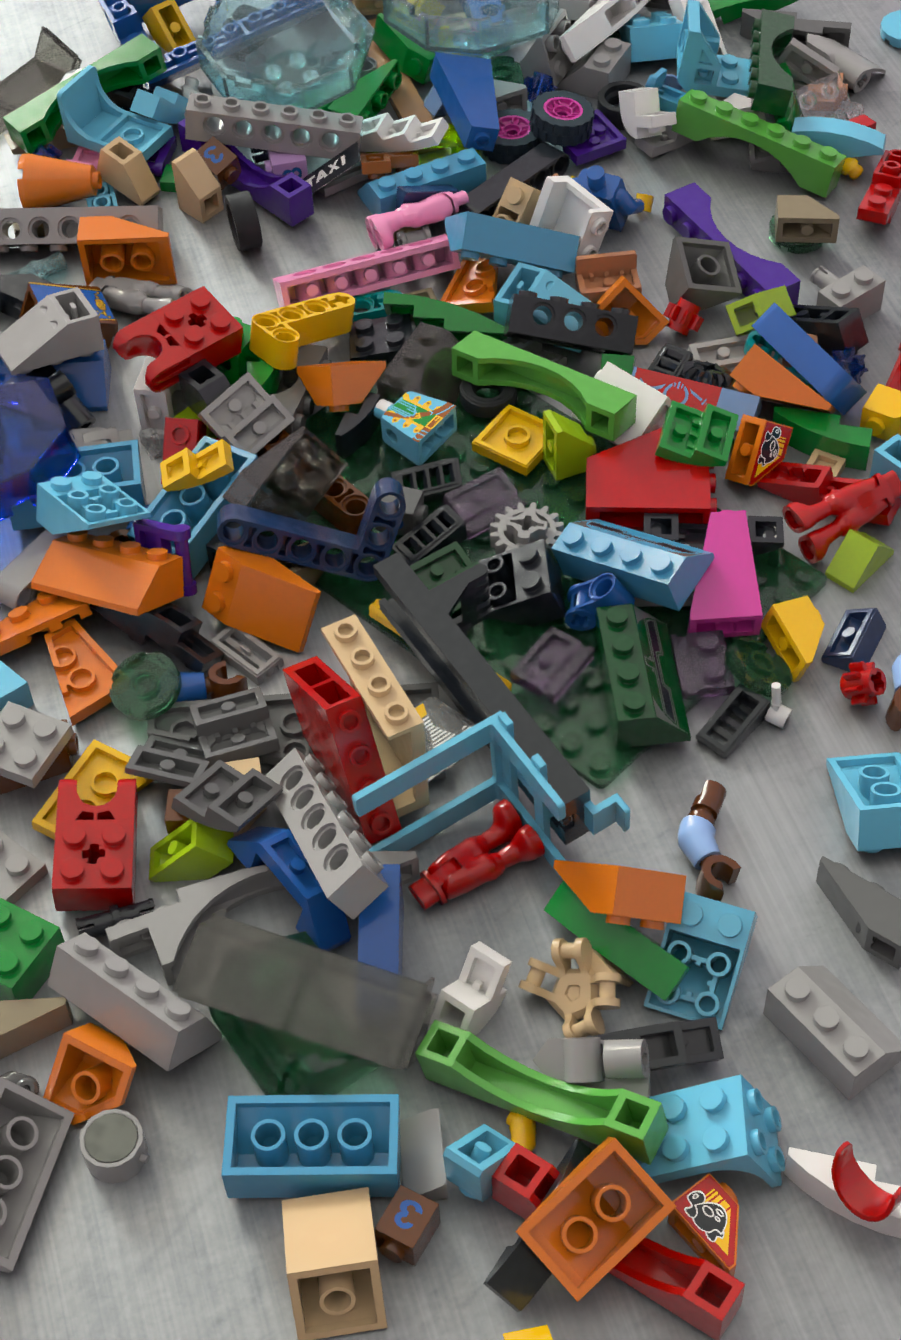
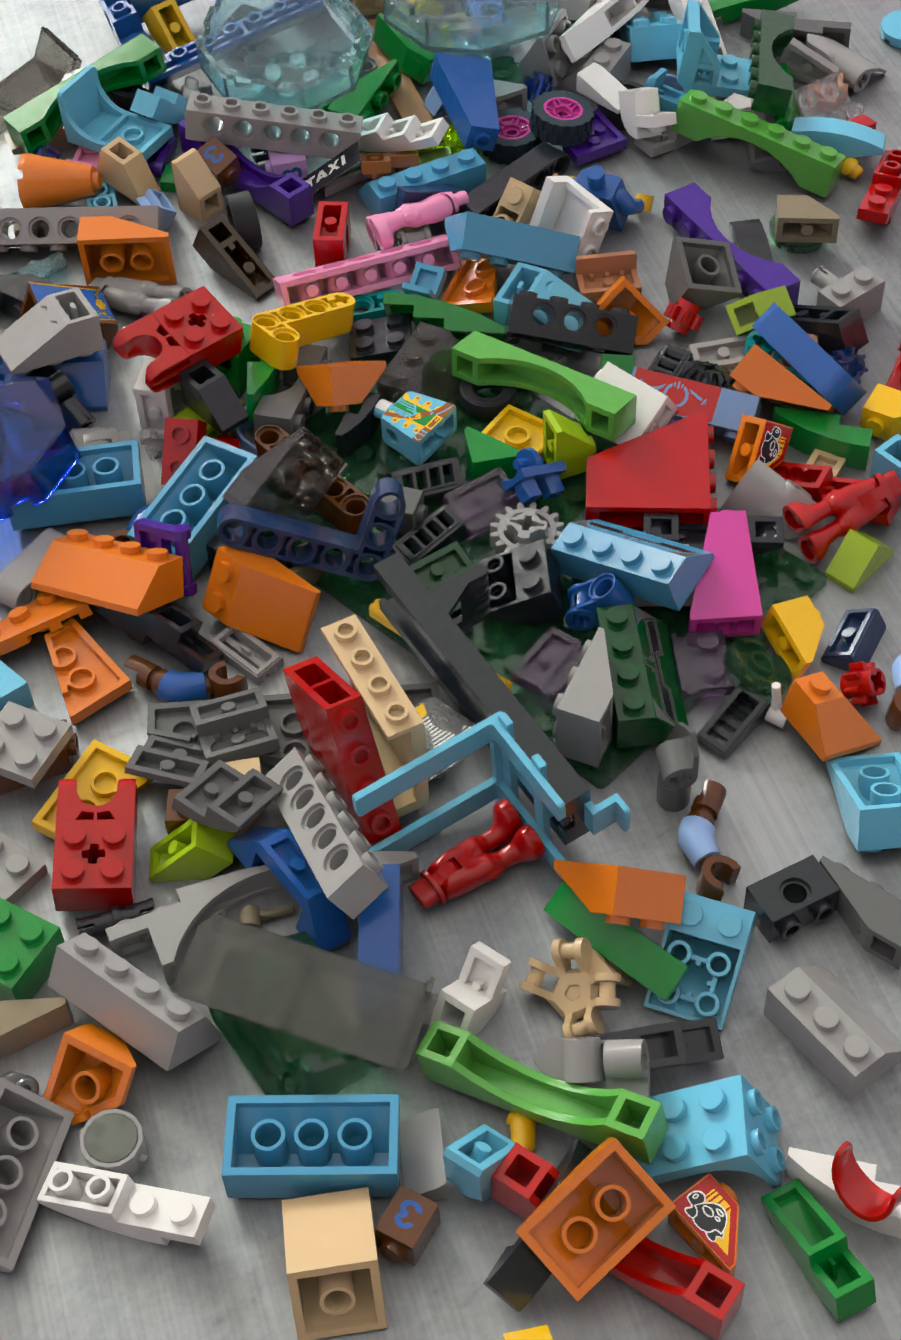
medium azure slope [36,471,151,535] -> none
clear green tile [110,651,182,721] -> none
yellow slope [160,439,234,492] -> none
light grey slope [198,372,295,454] -> none
green slope [655,400,739,467] -> none
none -> white slope [37,1161,216,1246]
none -> light blue piece [136,188,177,229]
none -> dark brown slope [192,214,275,300]
none -> dark tan hand [239,904,293,936]
none -> red brick [313,201,351,267]
none -> dark azure bracket [401,262,448,300]
none -> green slope [464,426,520,486]
none -> blue hips [501,448,567,505]
none -> light grey slope [552,627,613,768]
none -> white slope [576,62,628,114]
none -> dark grey panel [655,722,700,812]
none -> light grey panel [720,459,823,539]
none -> black slope [729,219,773,261]
none -> black brick [743,855,840,944]
none -> green slope [761,1178,876,1322]
none -> orange slope [780,671,882,762]

